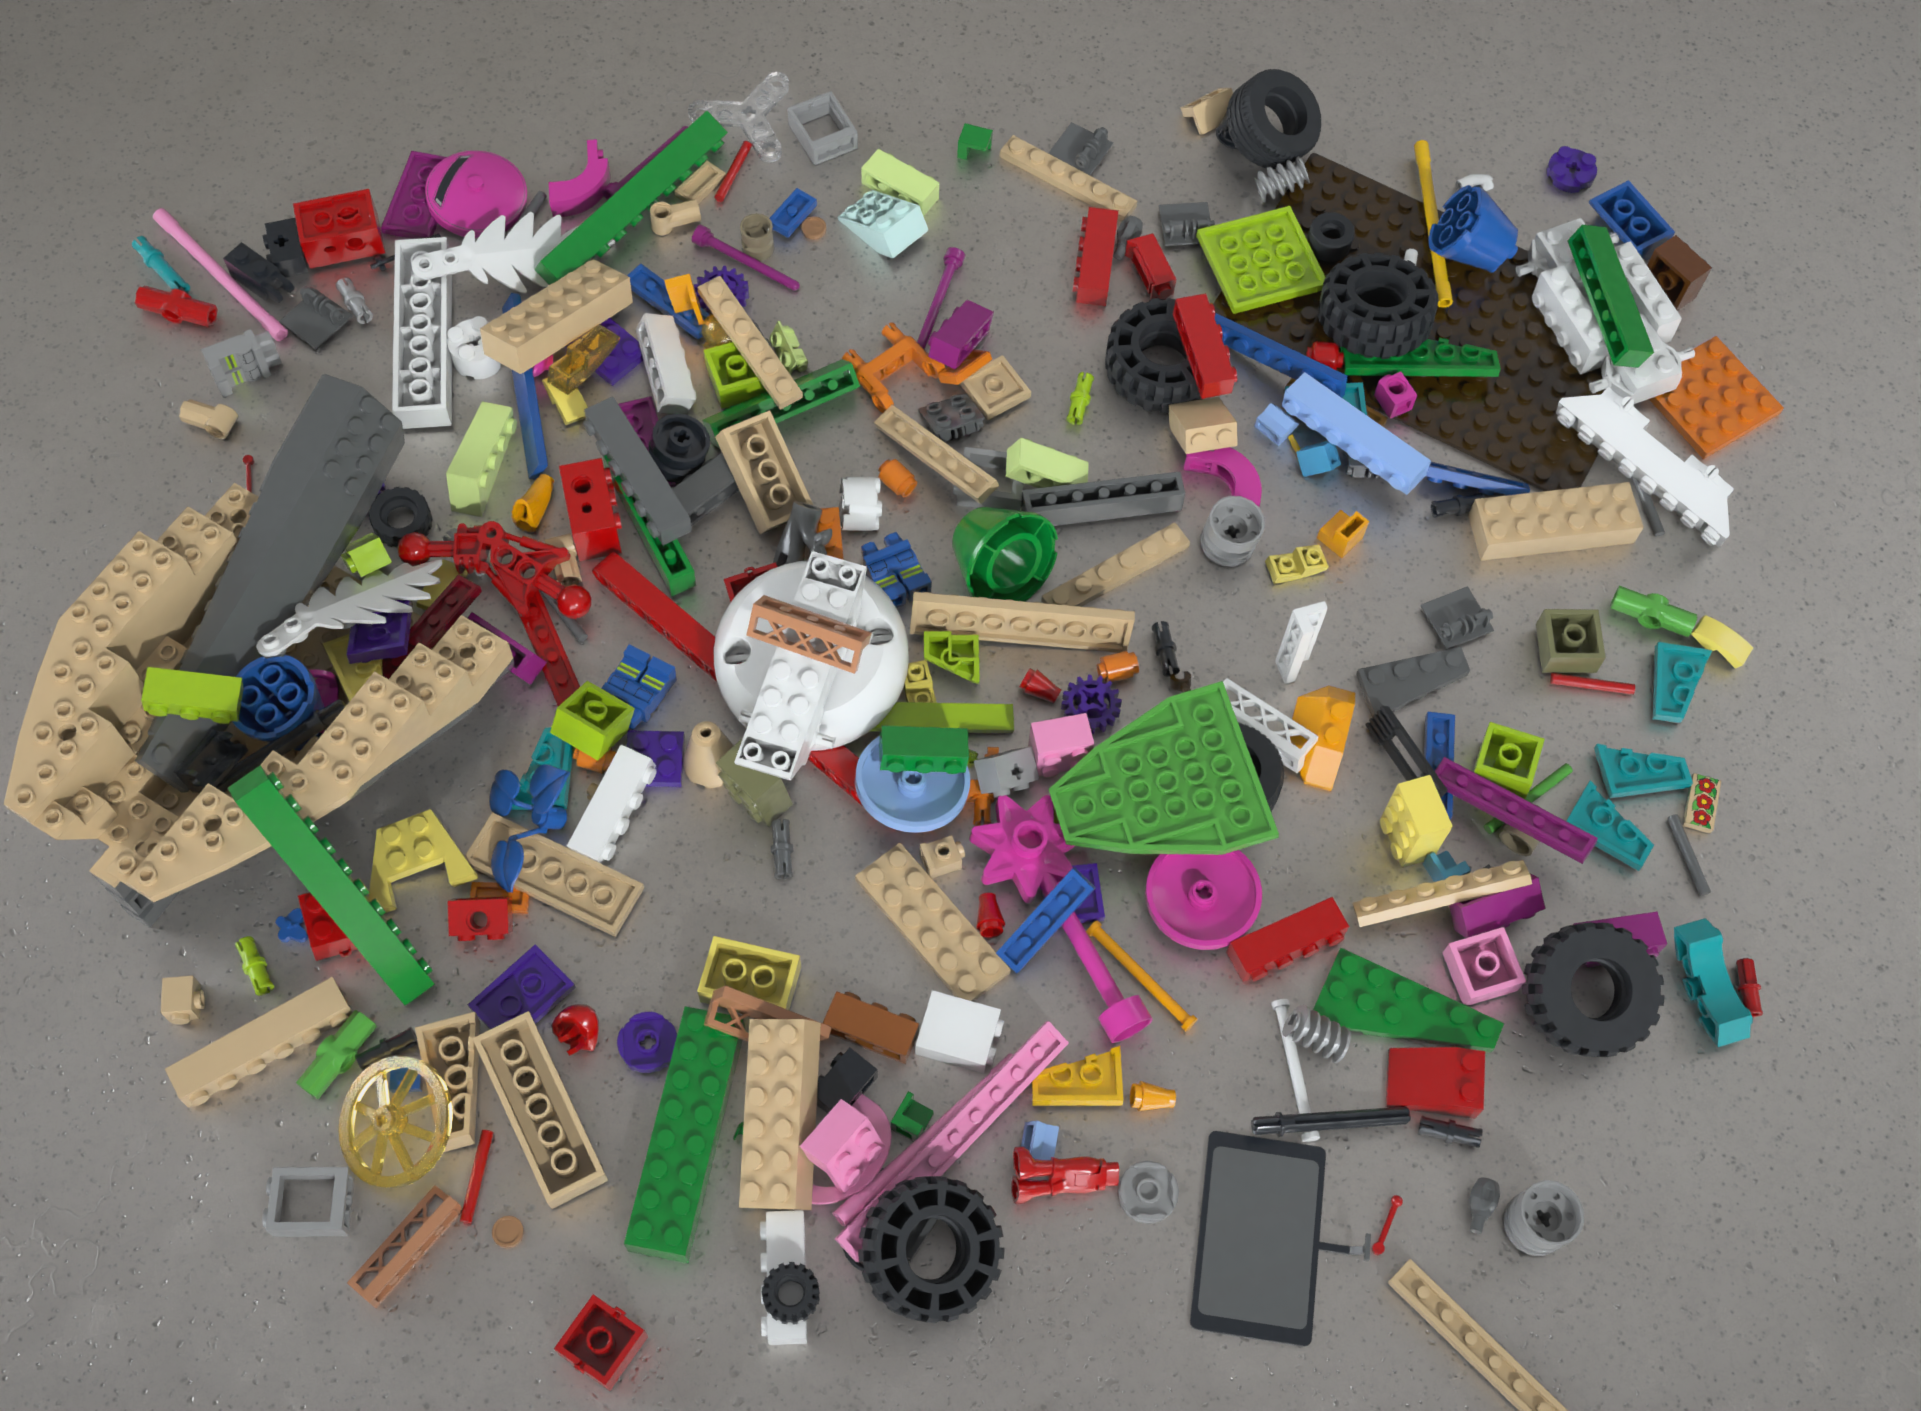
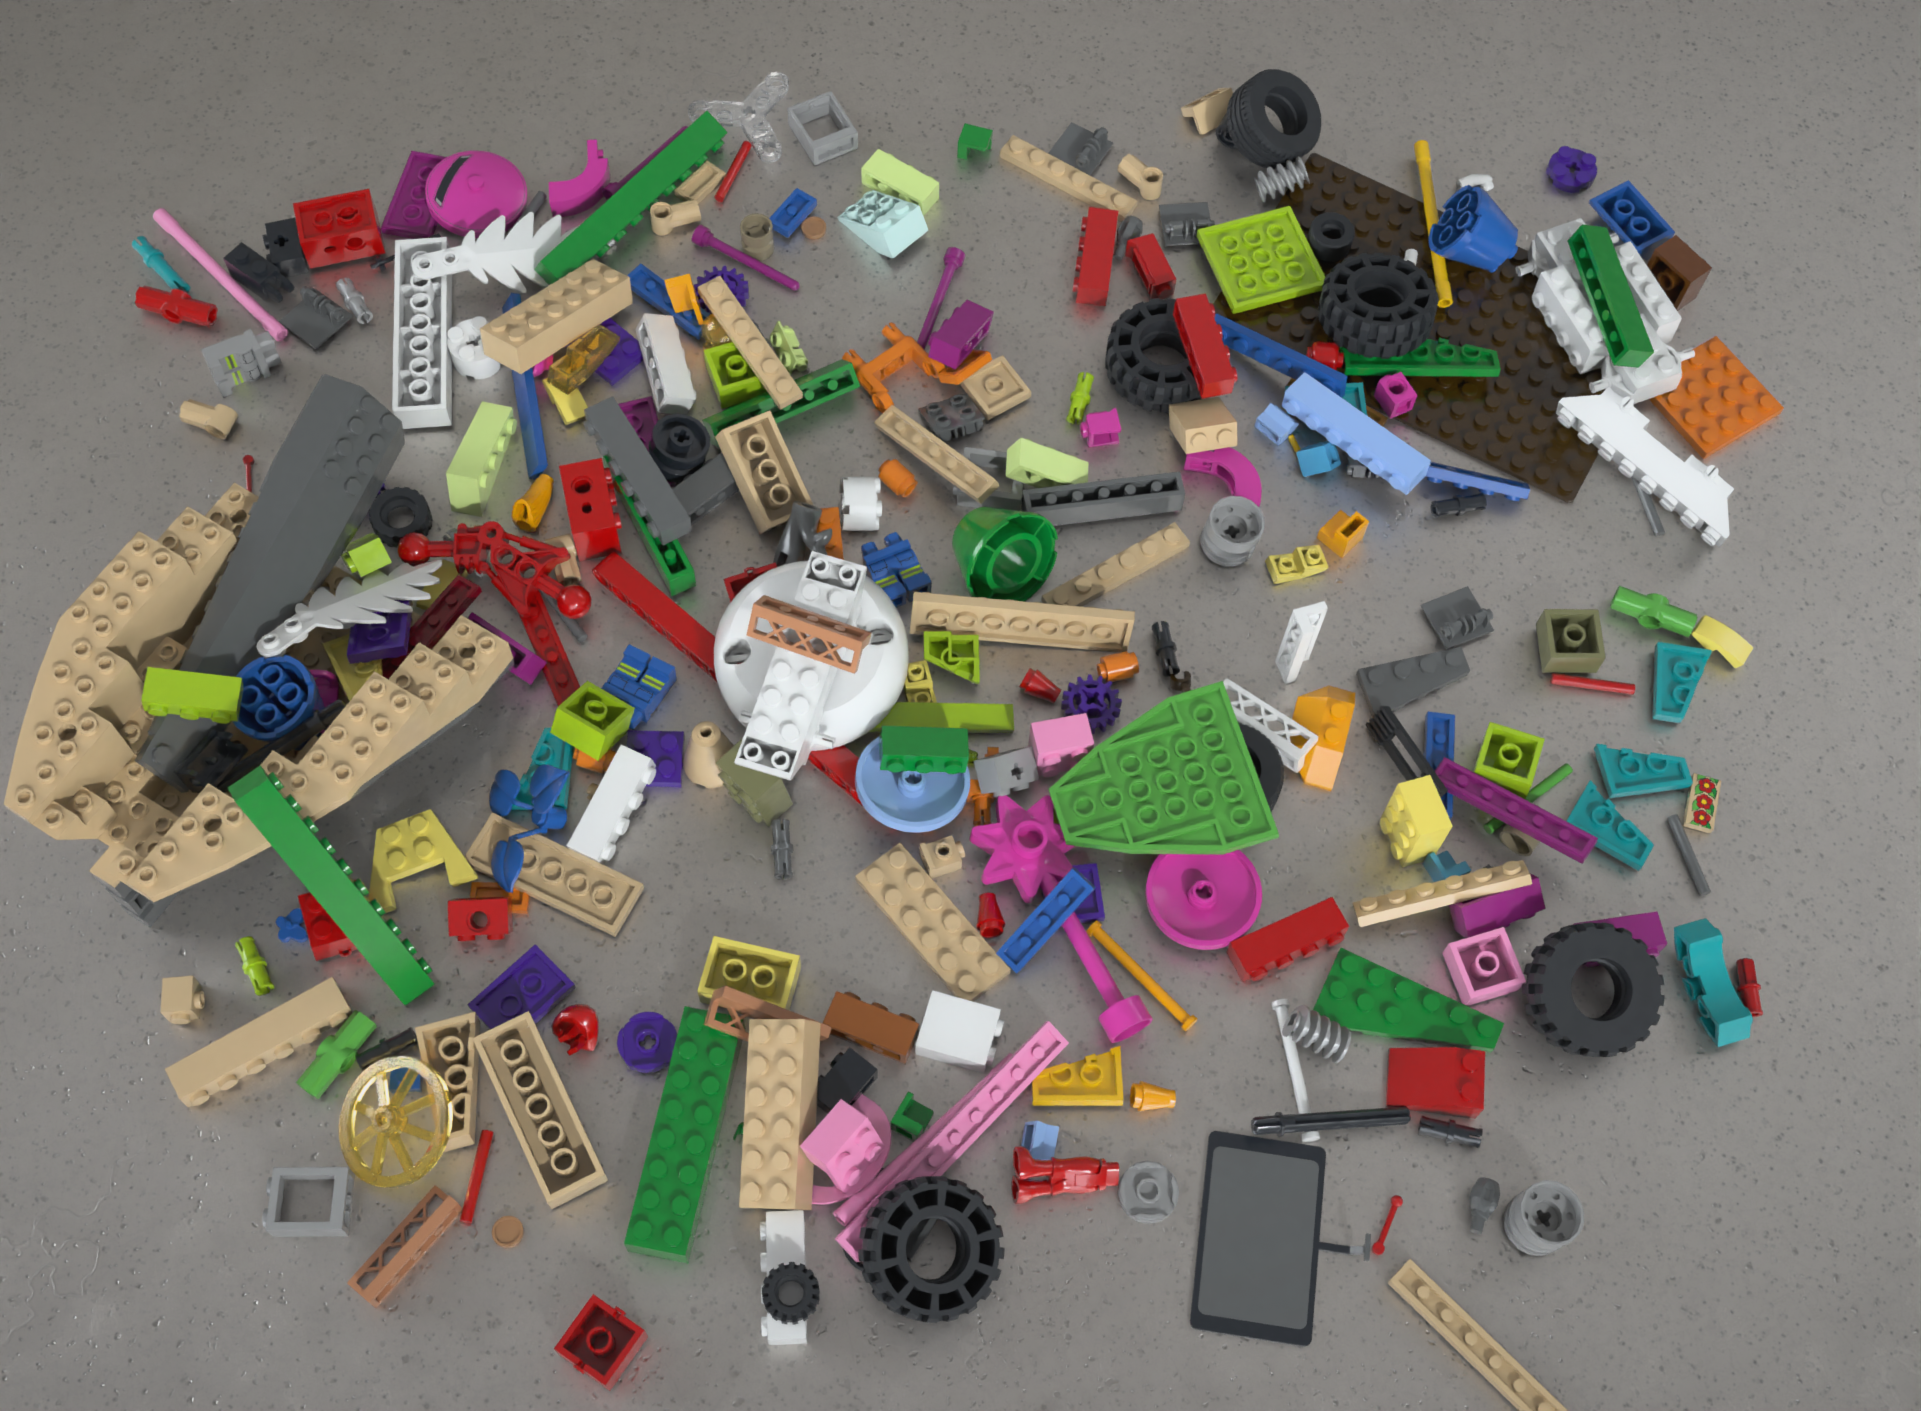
tan brick [1468,482,1644,561] -> none
none -> dark pink window [1080,408,1121,448]
none -> tan piece [1118,154,1163,200]

